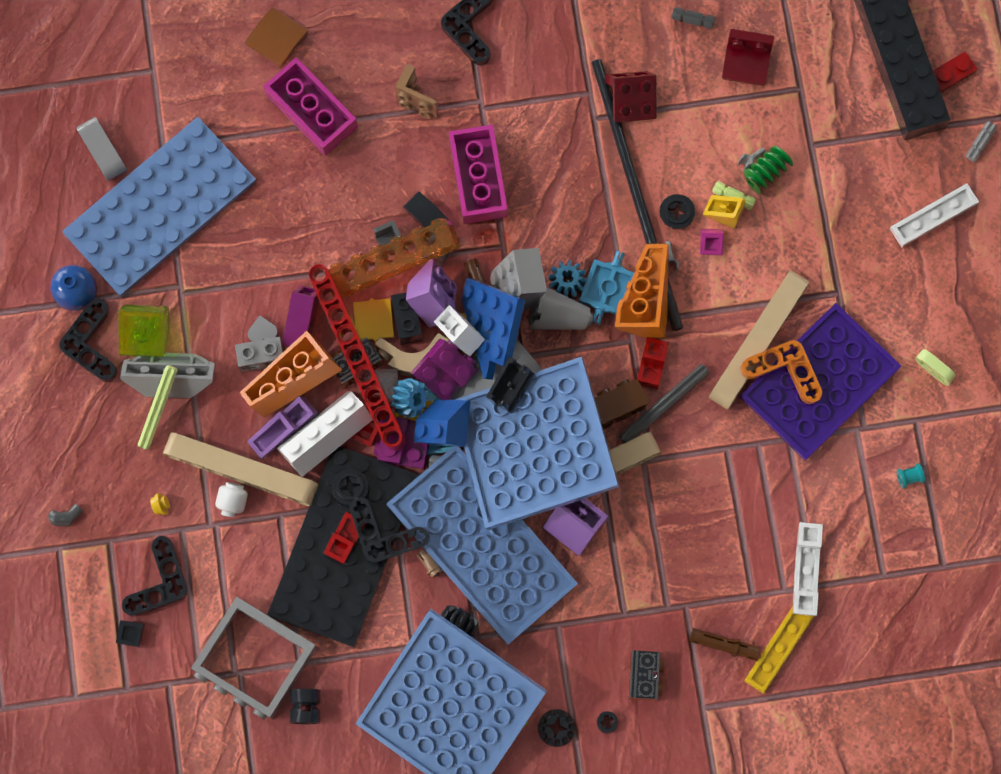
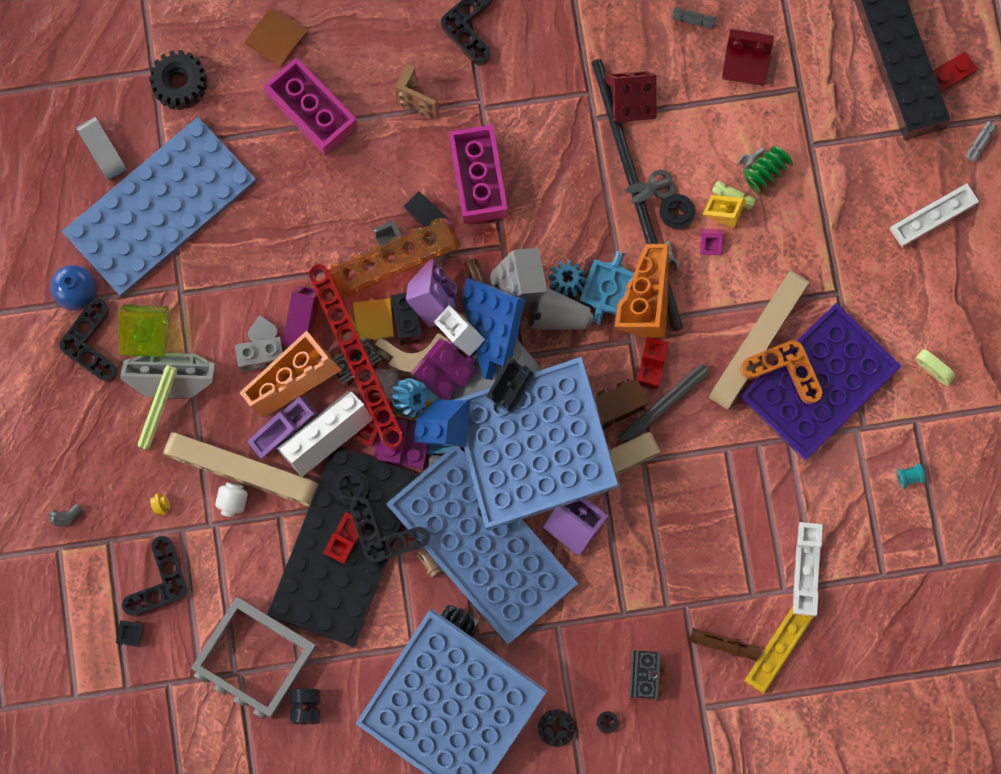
none -> black tyre [149,50,207,110]
none -> dark grey piece [624,169,675,204]

